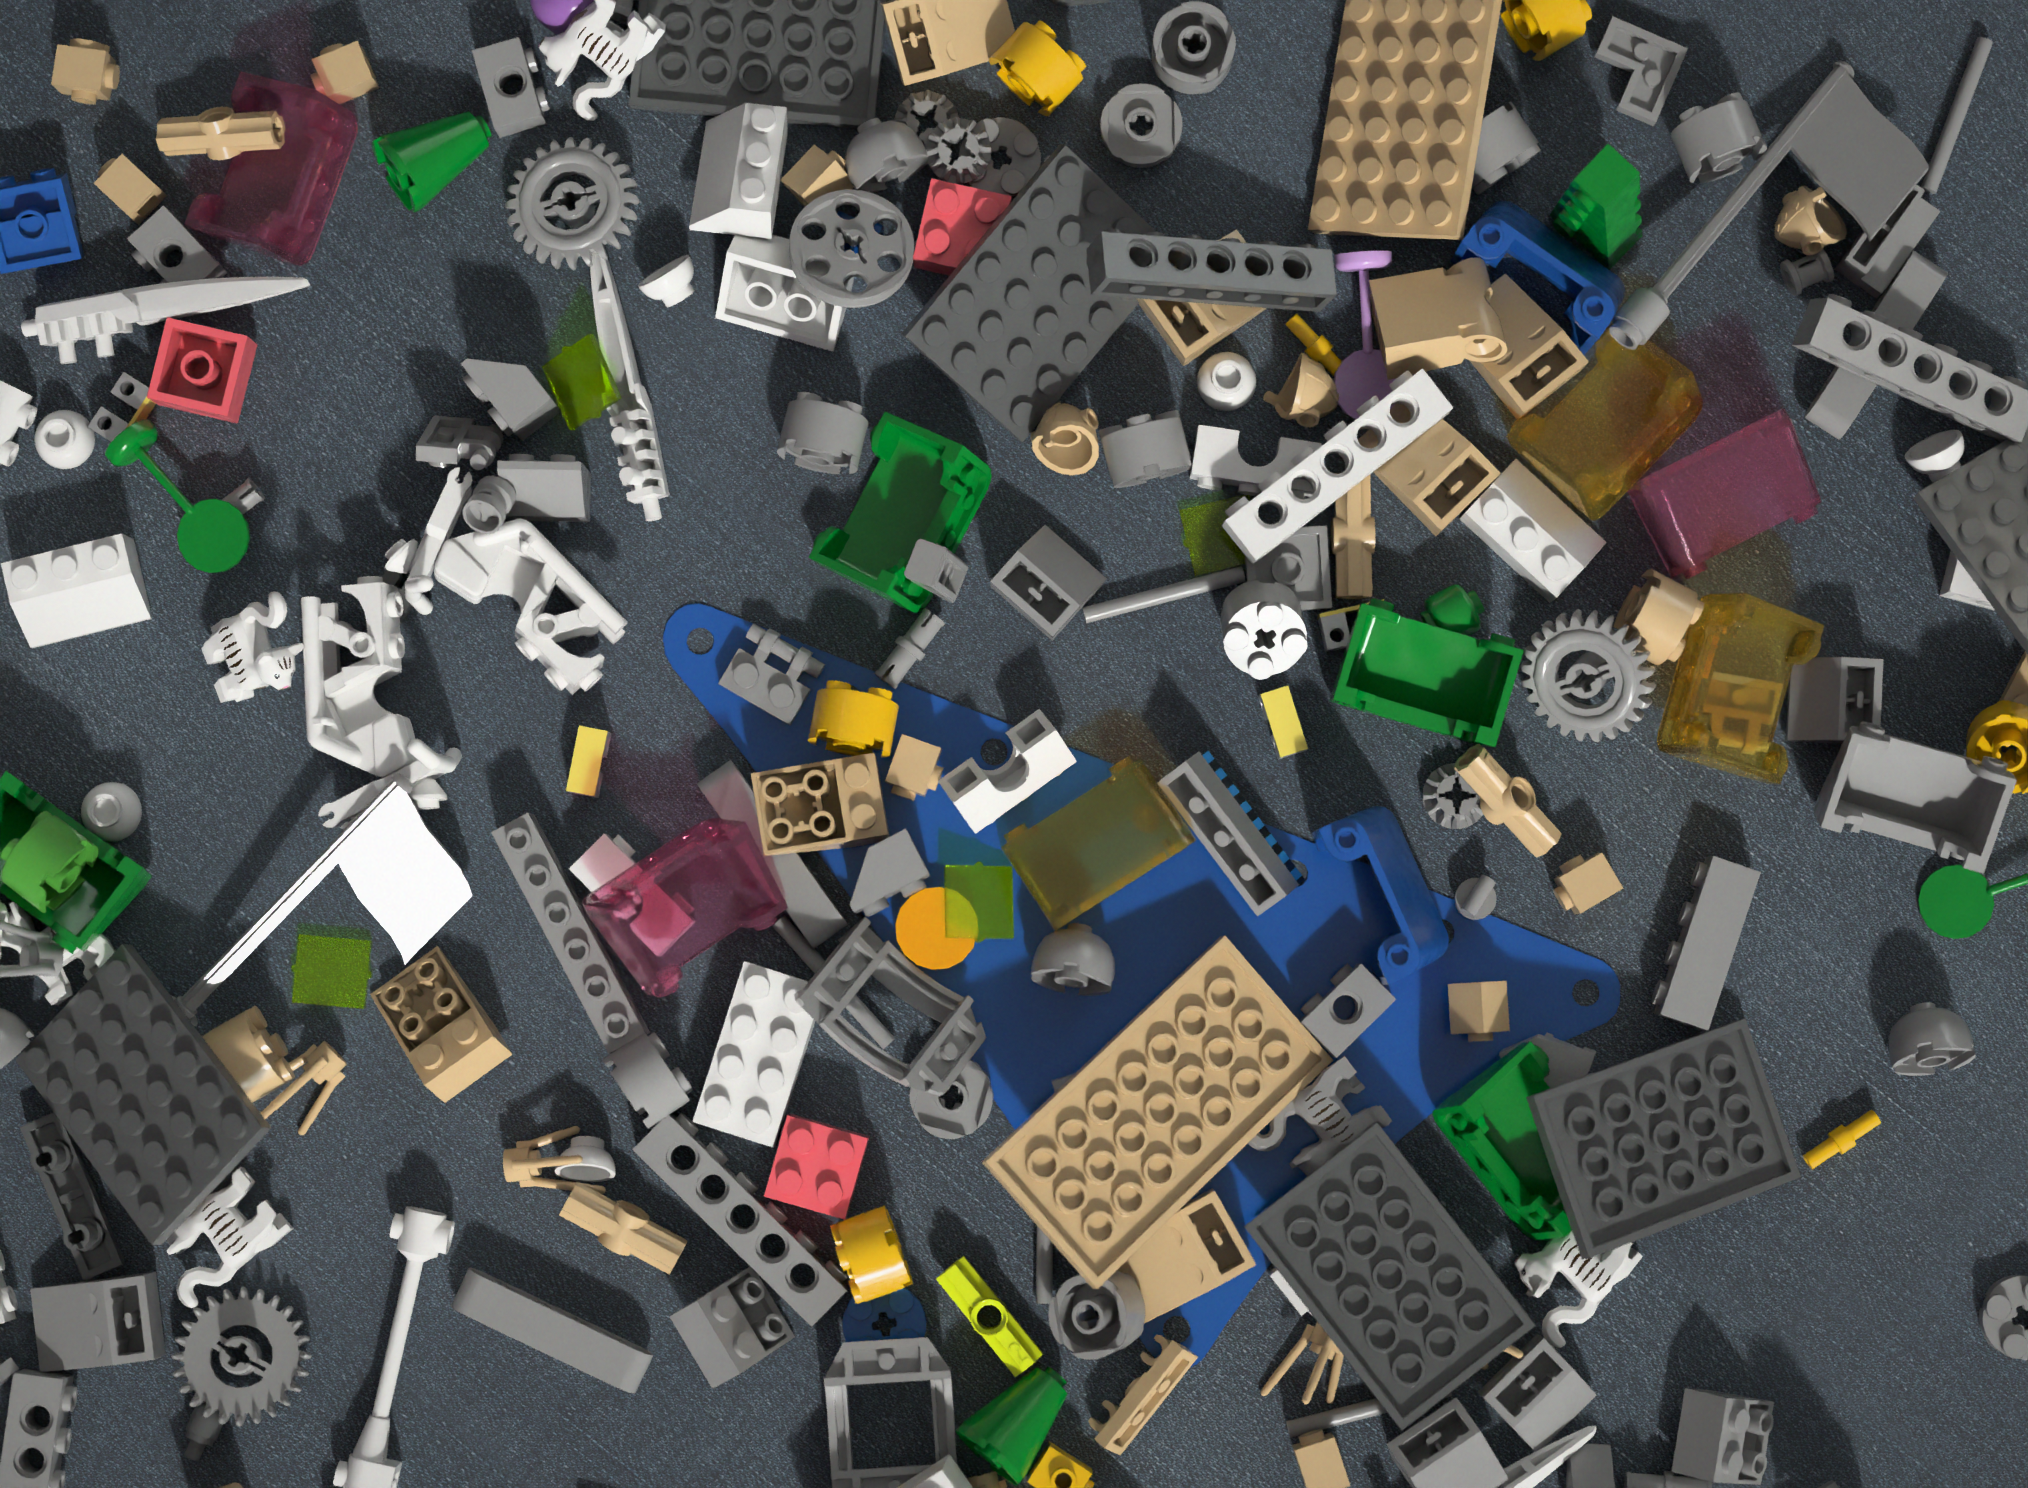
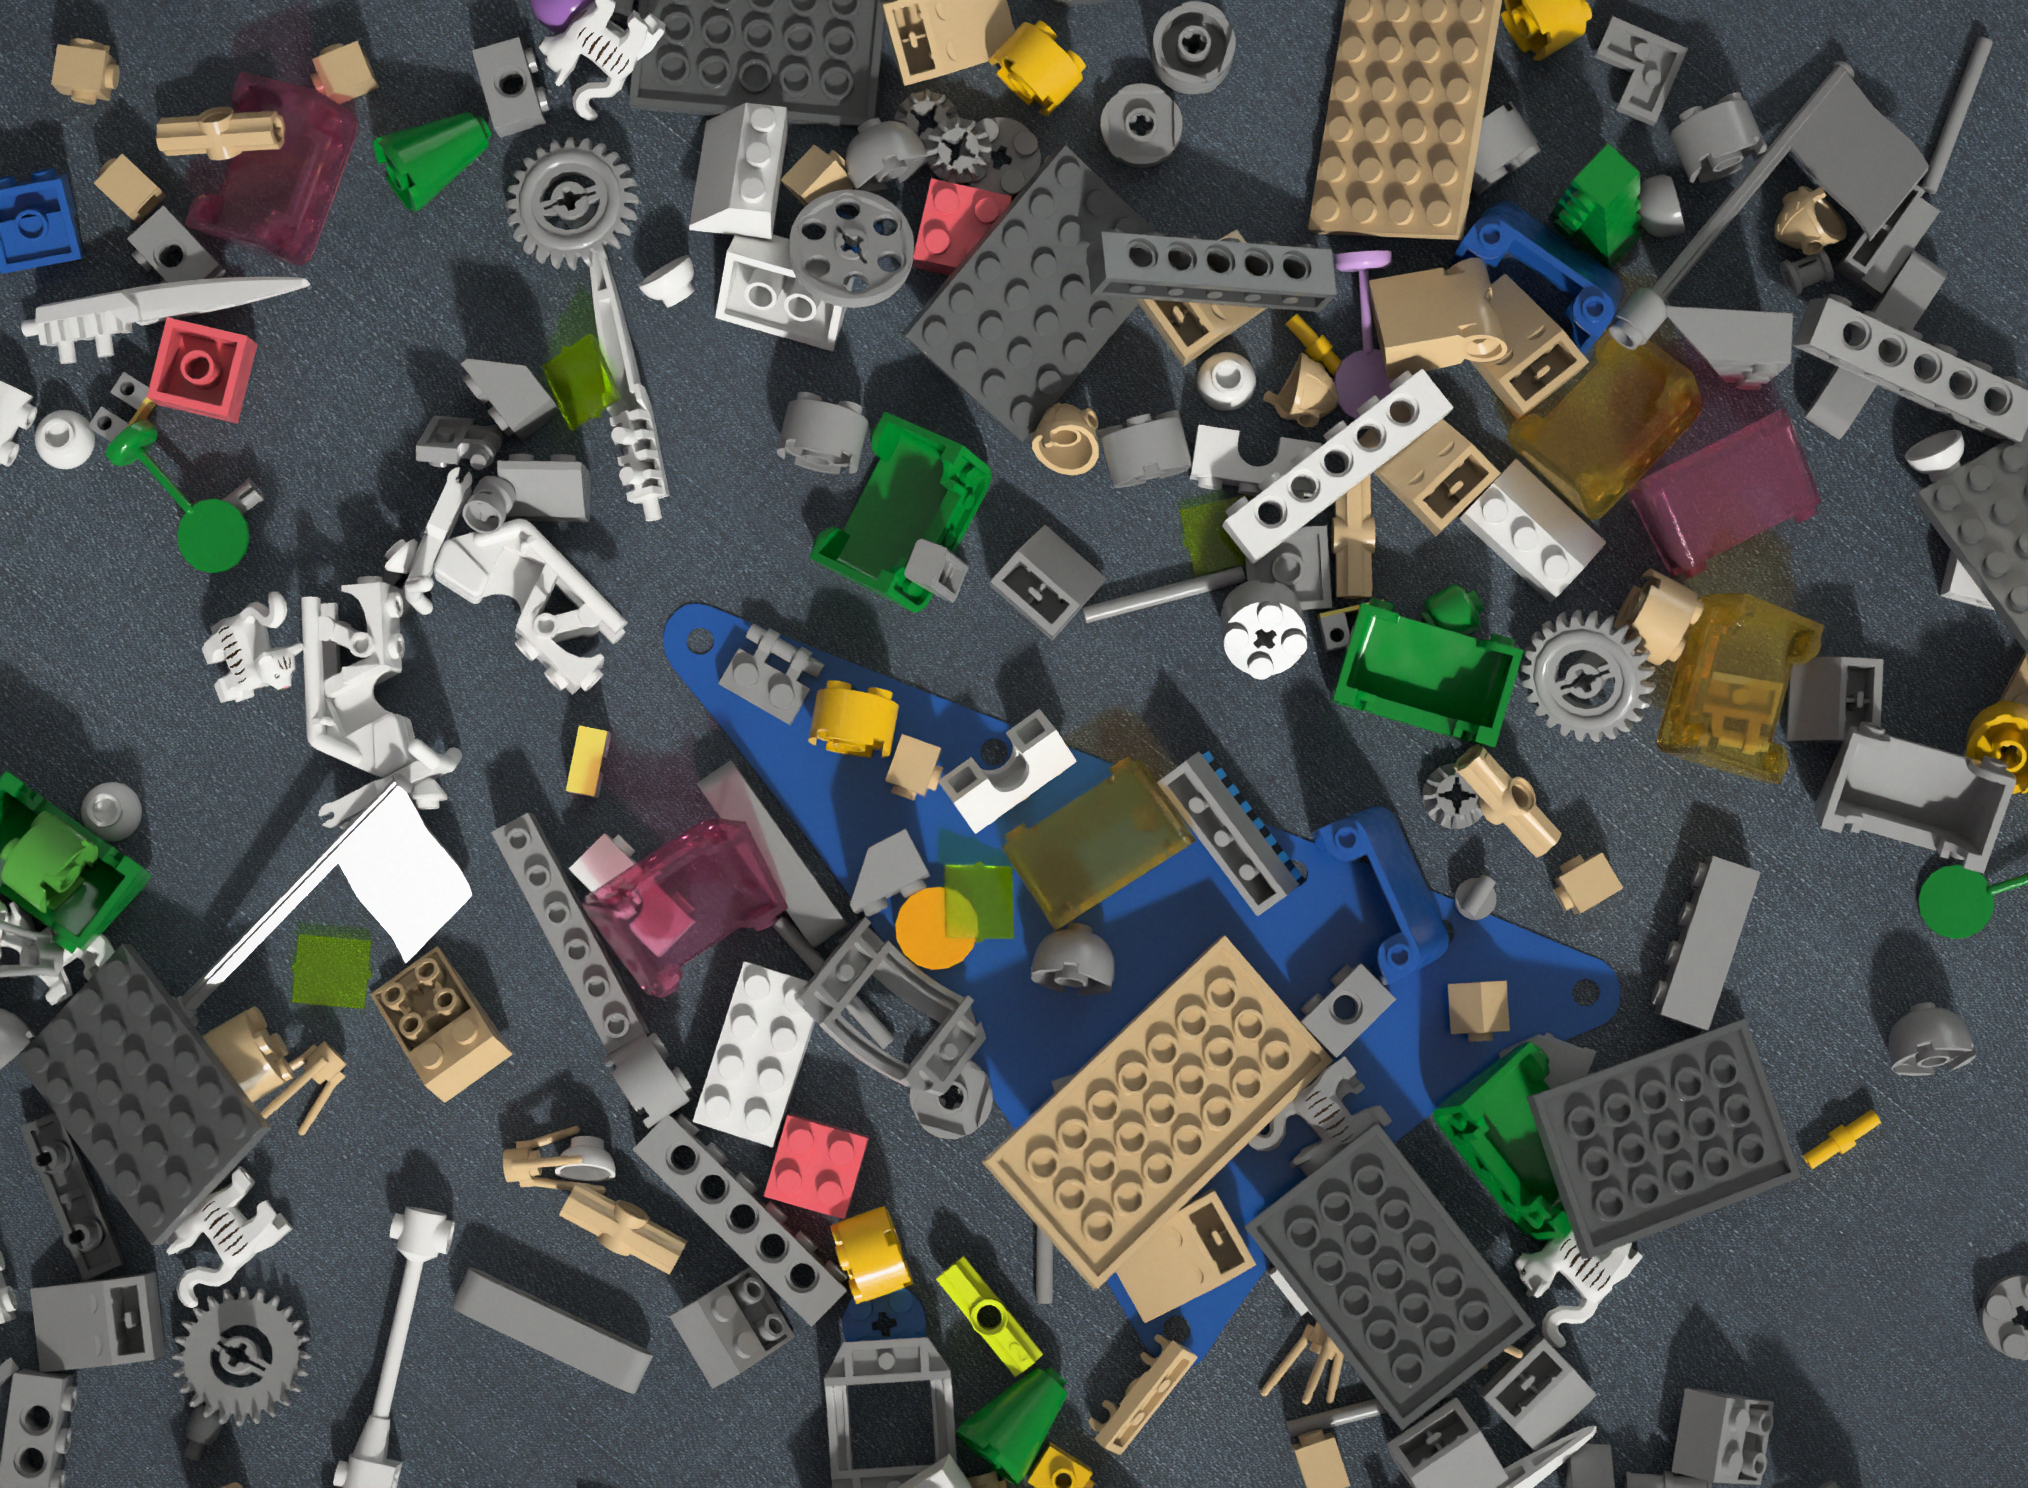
white slope [1,533,153,648] -> none
tan slope [751,753,890,856] -> none
light grey pin [874,608,945,689] -> none
light grey brick [1048,1270,1145,1360] -> none
light yellow piece [1258,686,1308,760] -> none
none -> light grey hair [1636,174,1685,238]
none -> light grey wedge [1666,306,1793,390]

